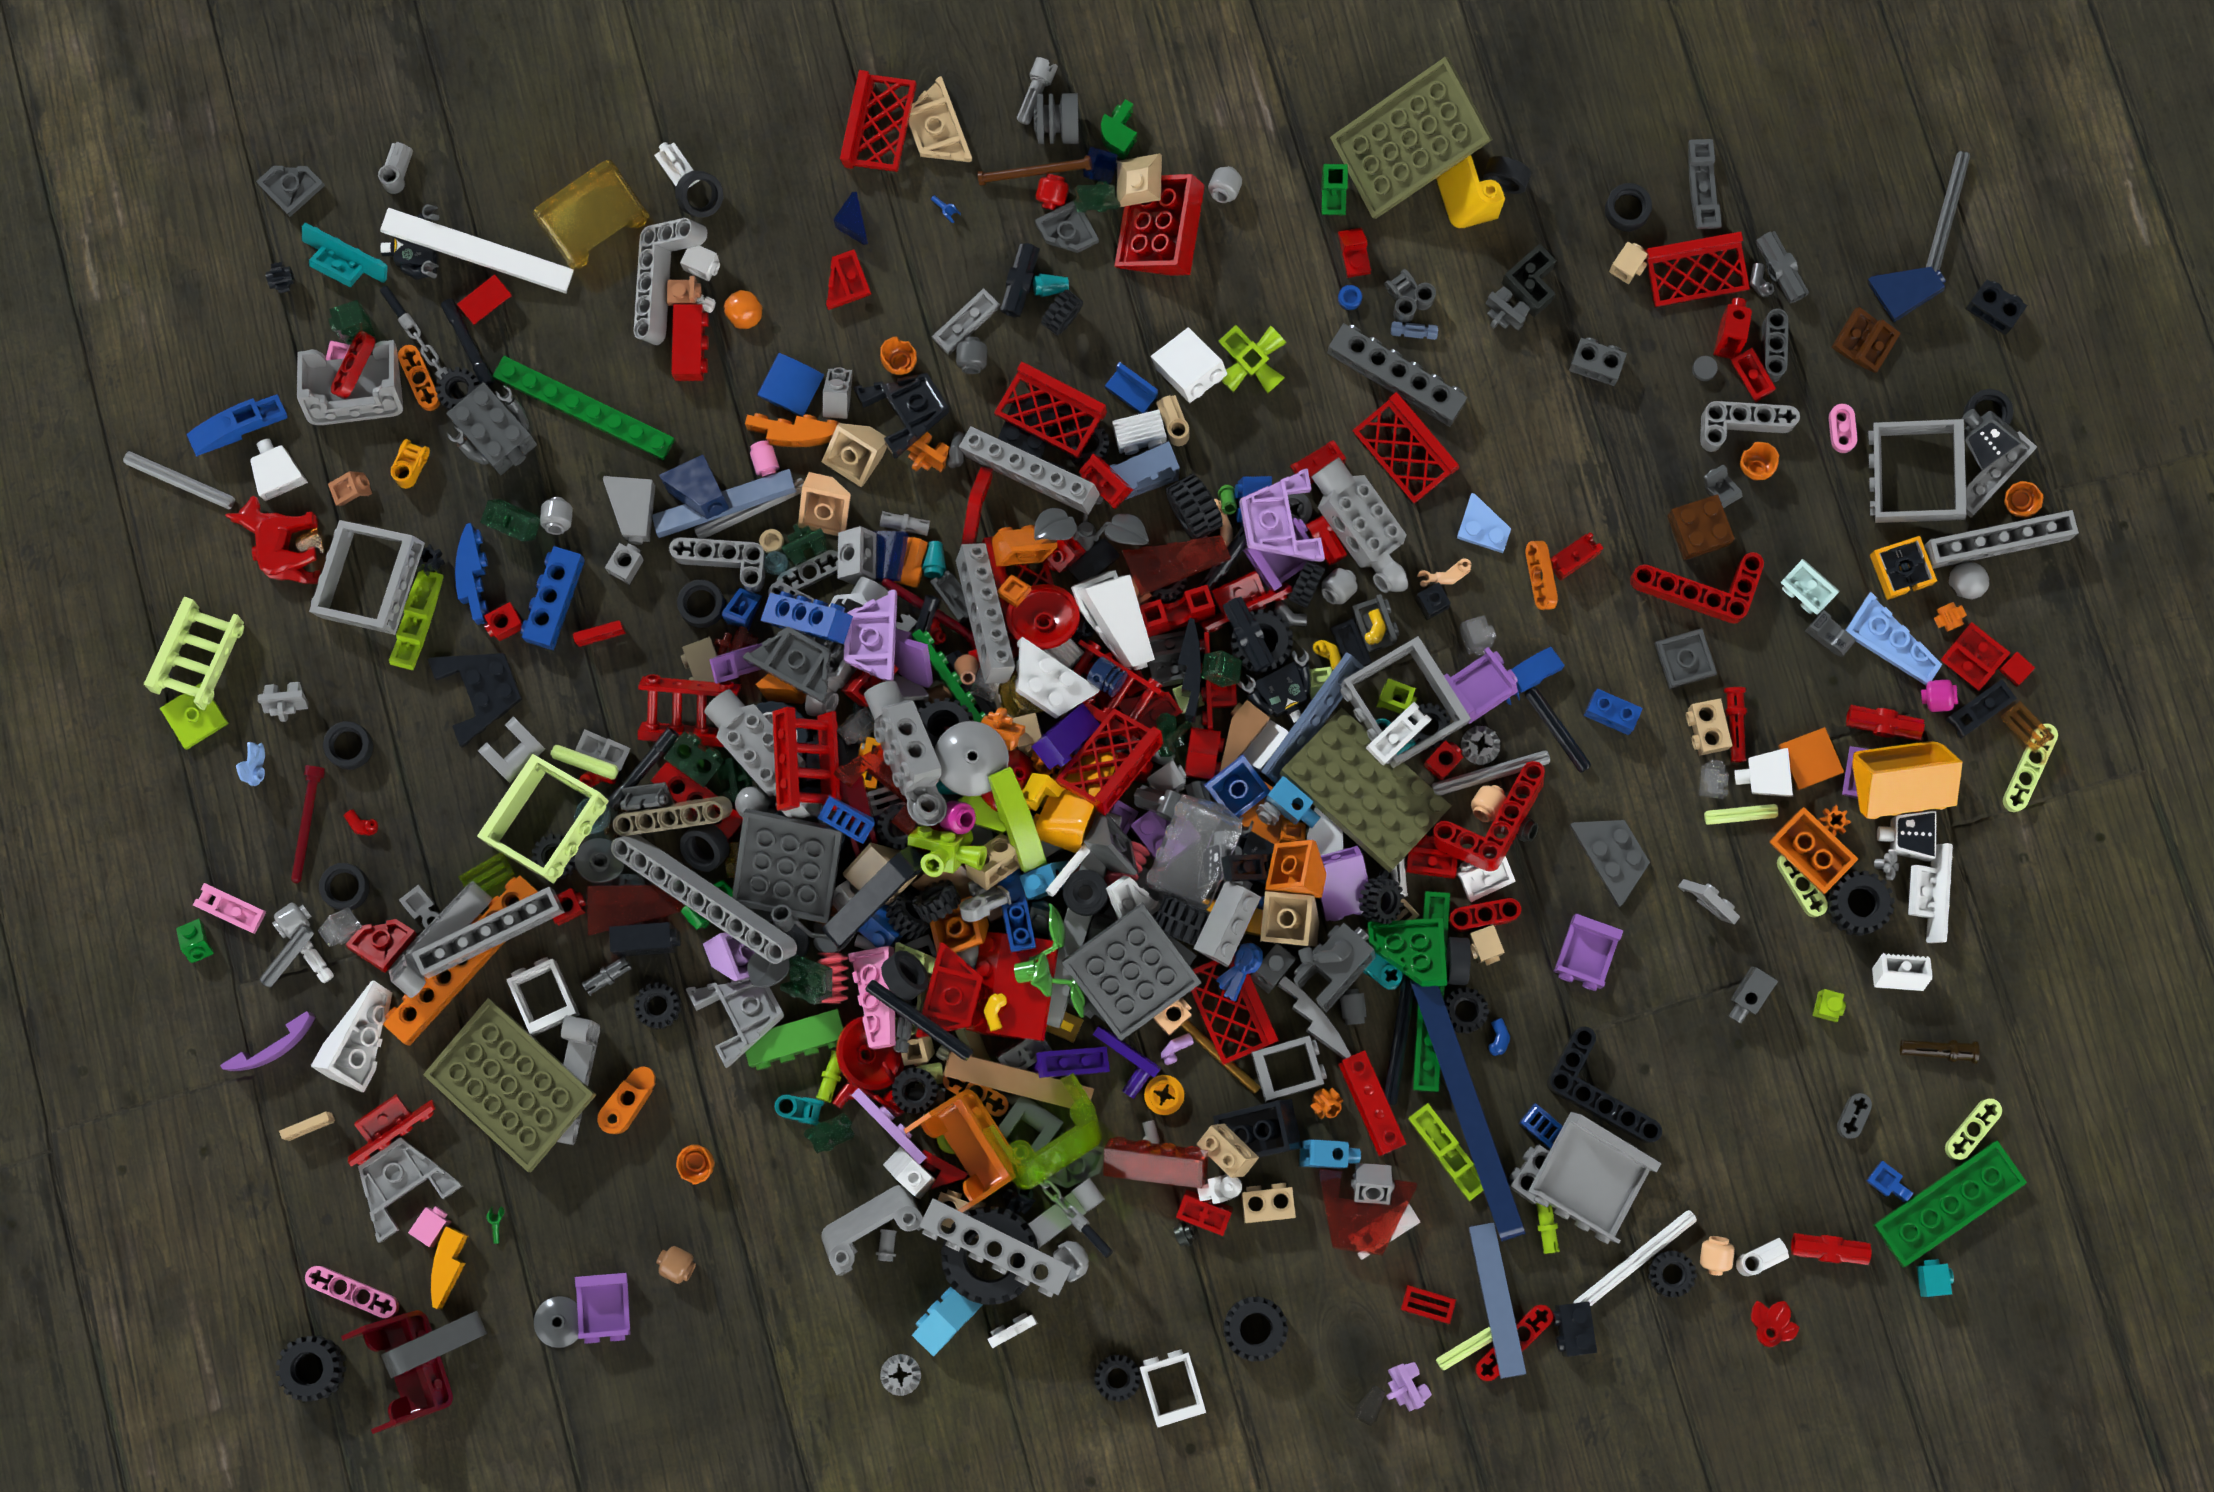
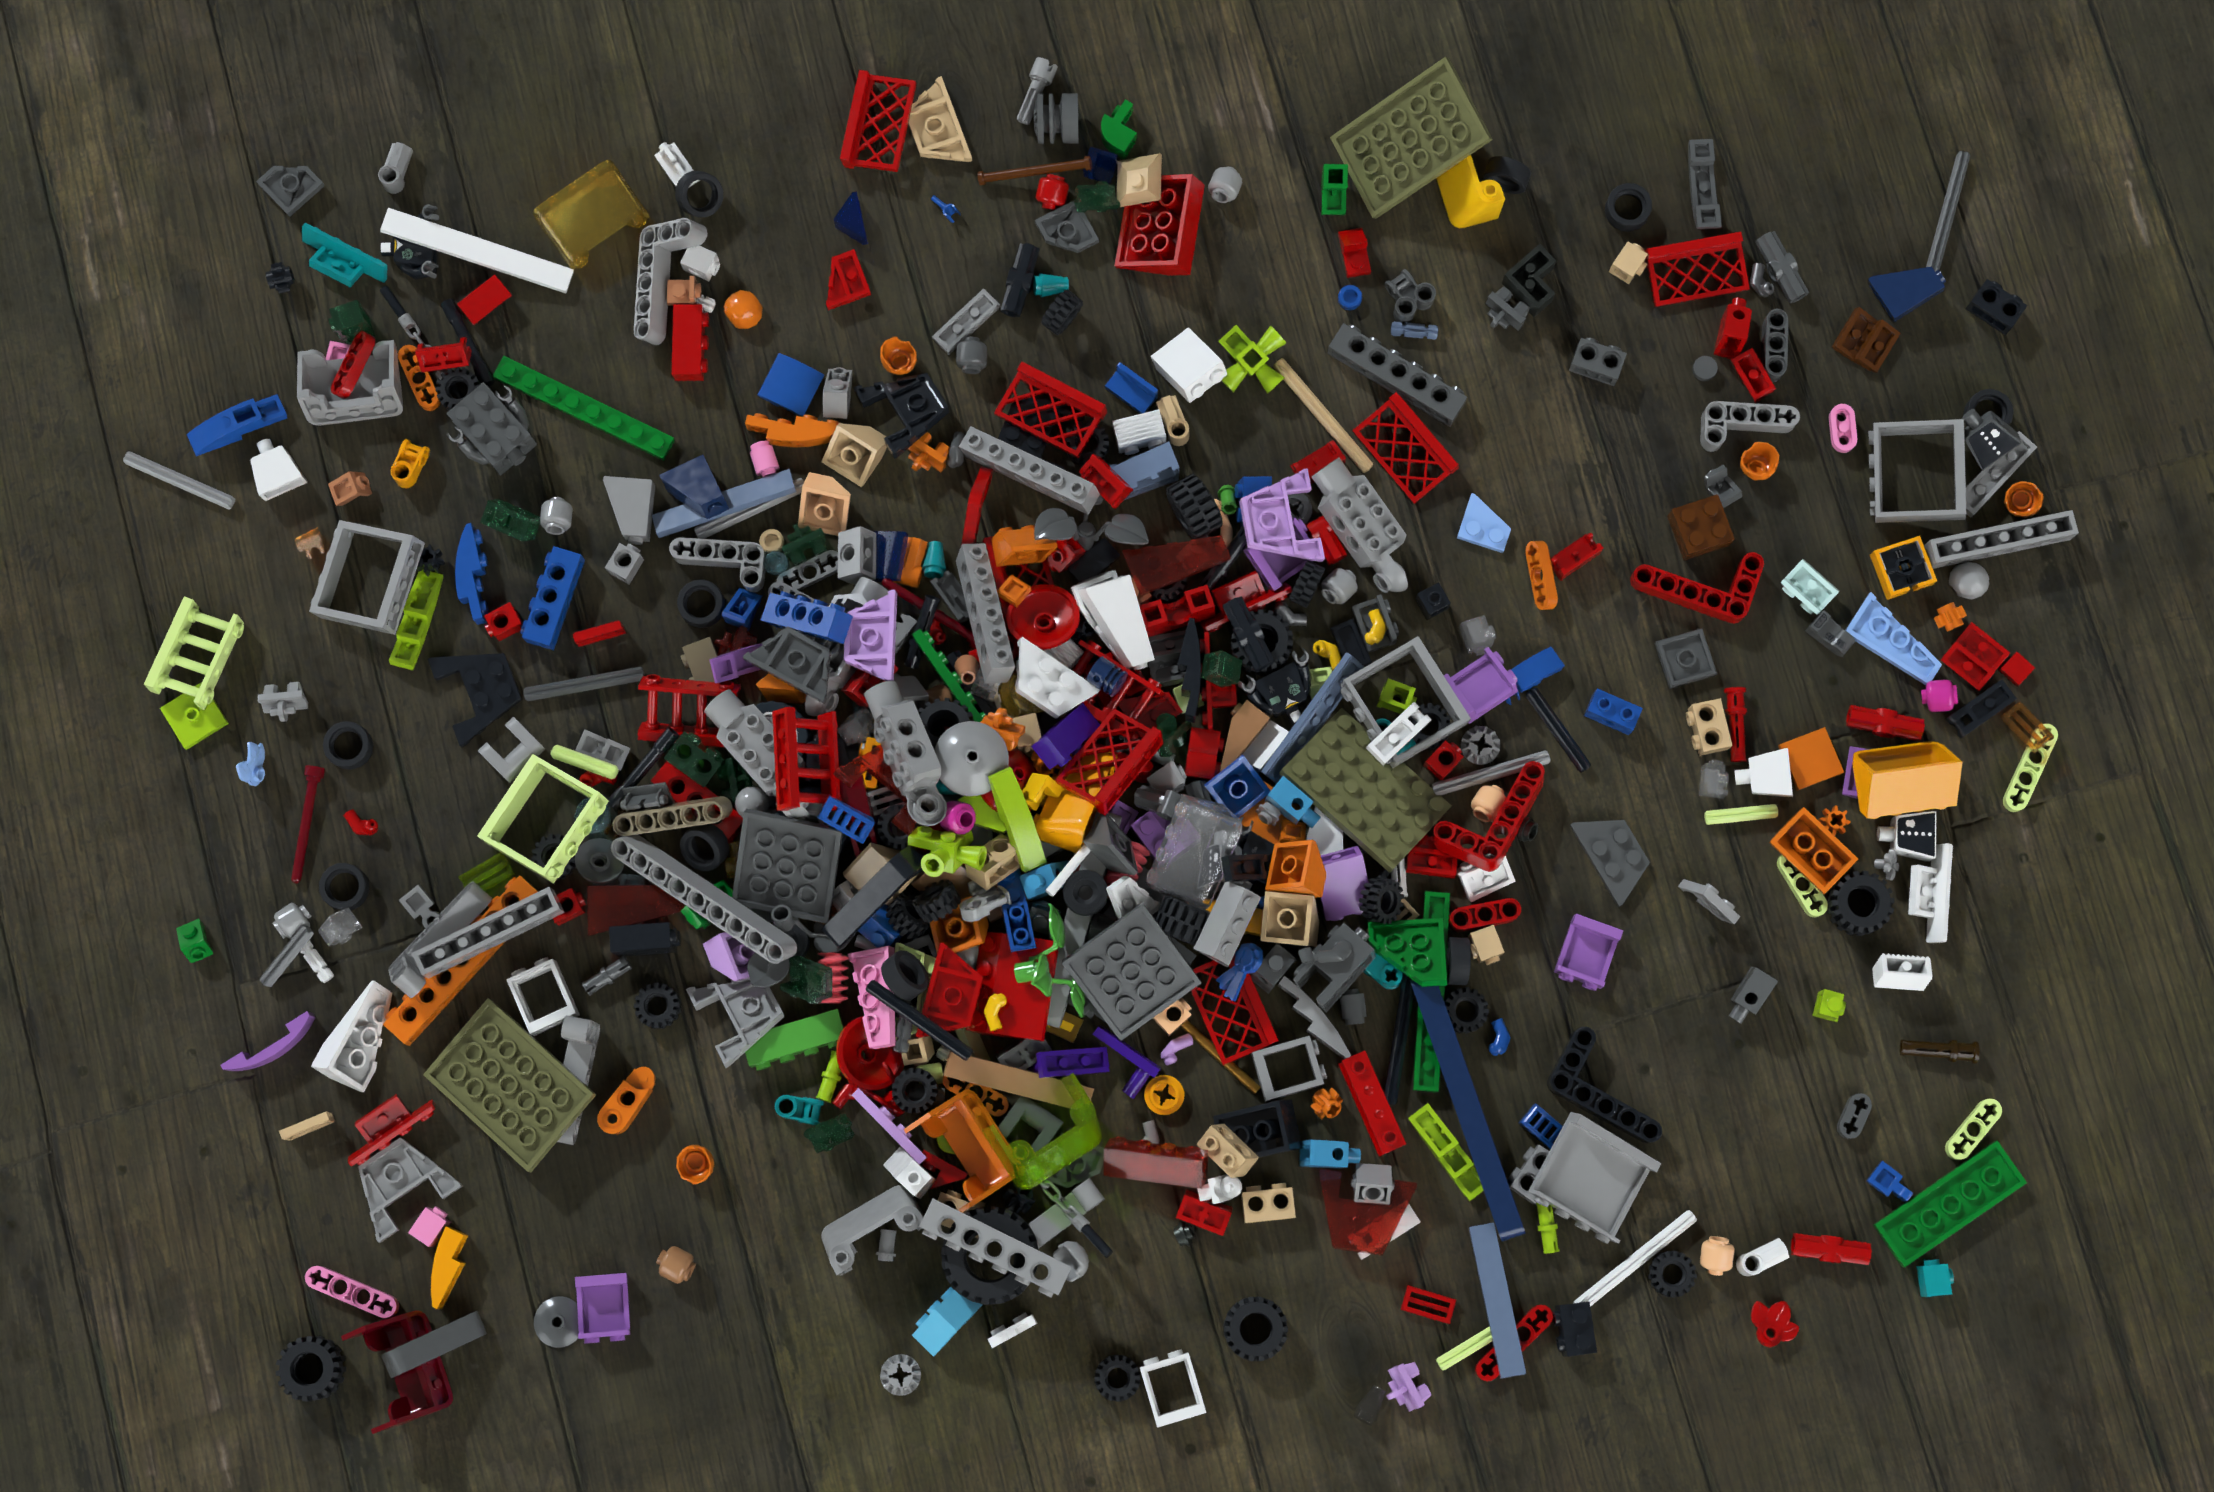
bright pink plate [193,883,266,934] -> none
red animal [225,496,321,584] -> none
red plate [346,919,417,973] -> none
green hand [486,1207,505,1244] -> none
light grey pin [880,511,930,536] -> none
medium lavender slope [894,629,933,688] -> none
light nougat arm [1417,559,1471,587] -> none
none -> red hinge [415,337,472,373]
none -> dark grey axle [524,667,645,701]
none -> tan axle [1274,358,1373,473]

